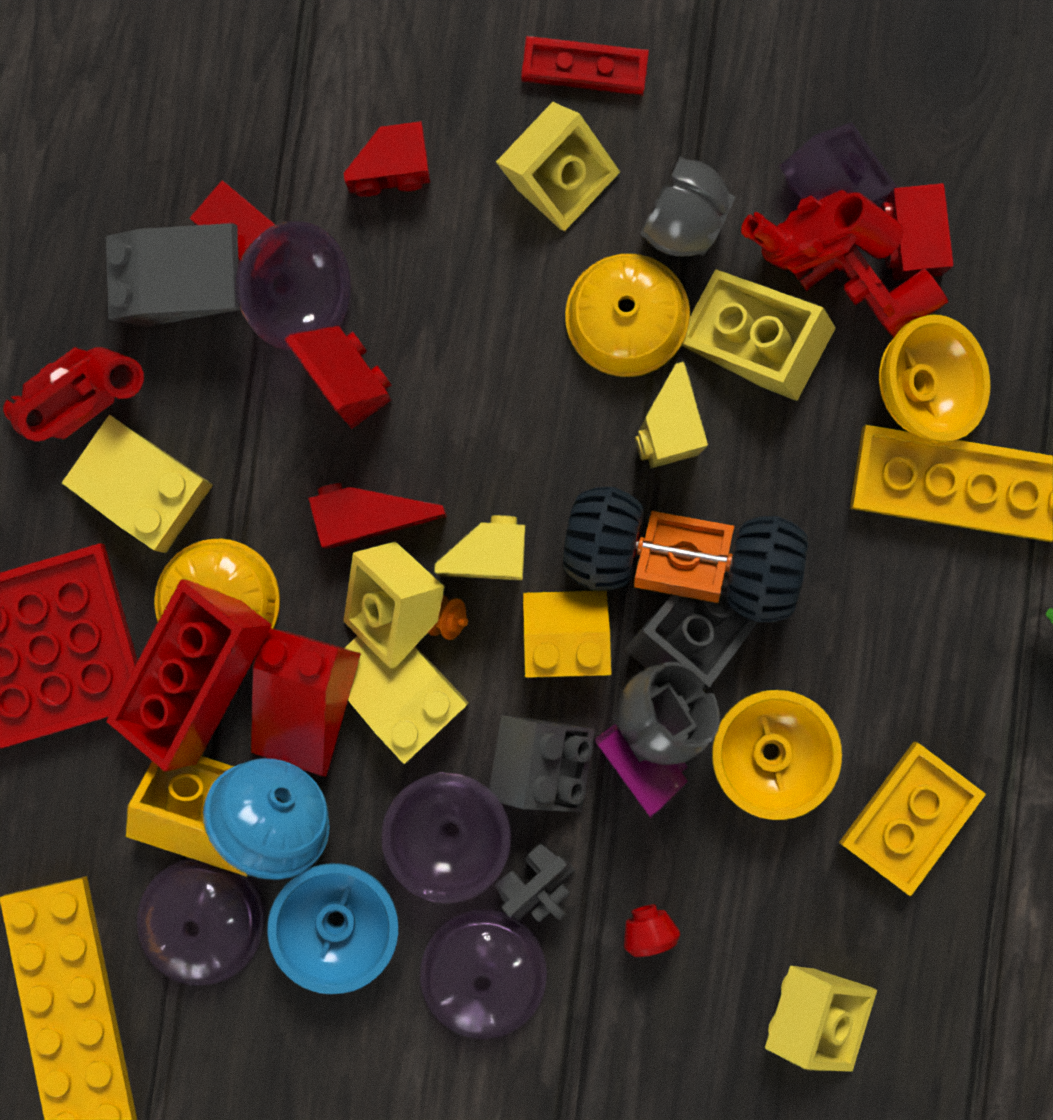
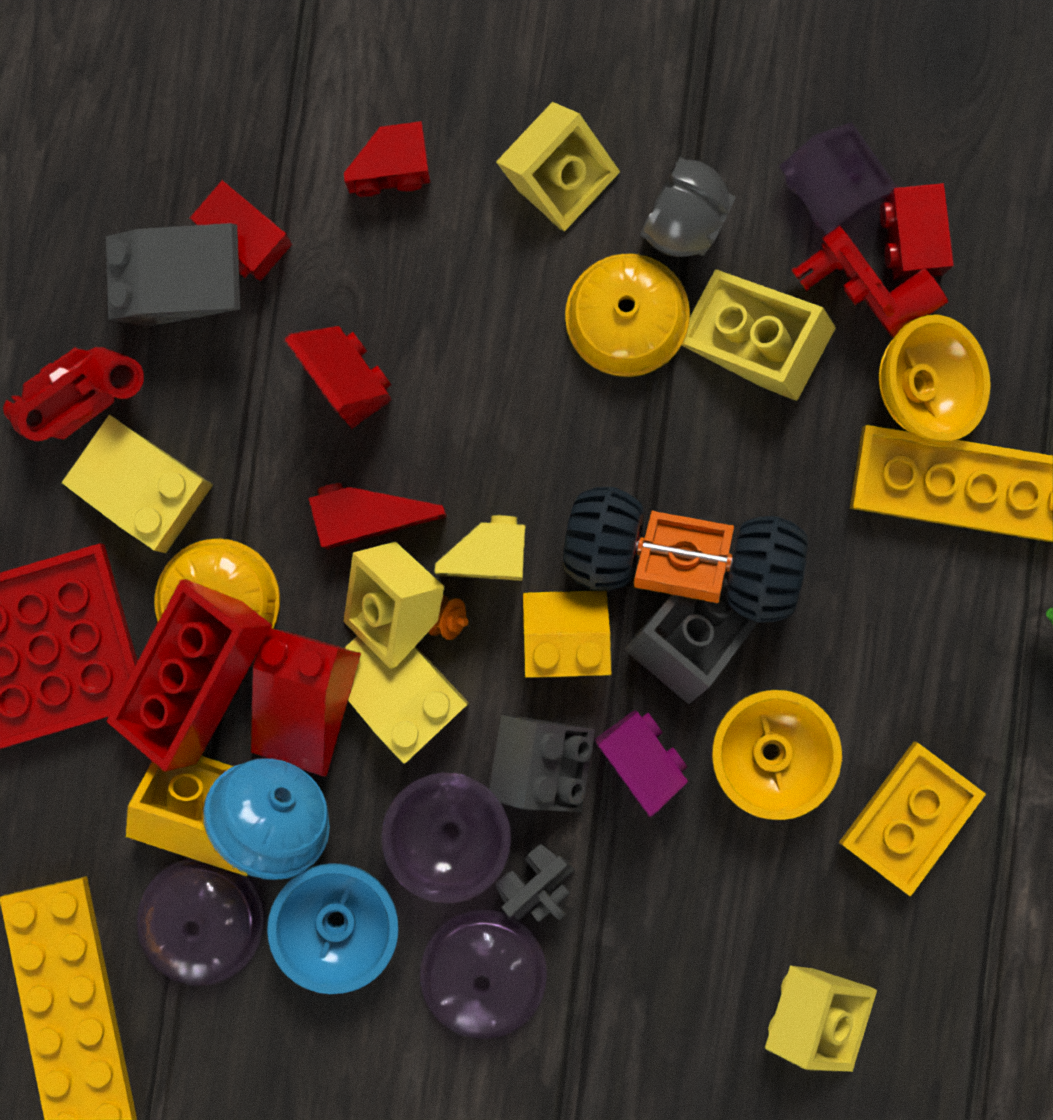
clear purple hat [236,221,351,351] -> none
red tile [521,36,649,95] -> none
dark grey piece [612,662,720,765] -> none
red cone [624,904,681,957] -> none
light yellow slope [635,362,708,469] -> none
red piece [741,189,903,274] -> none

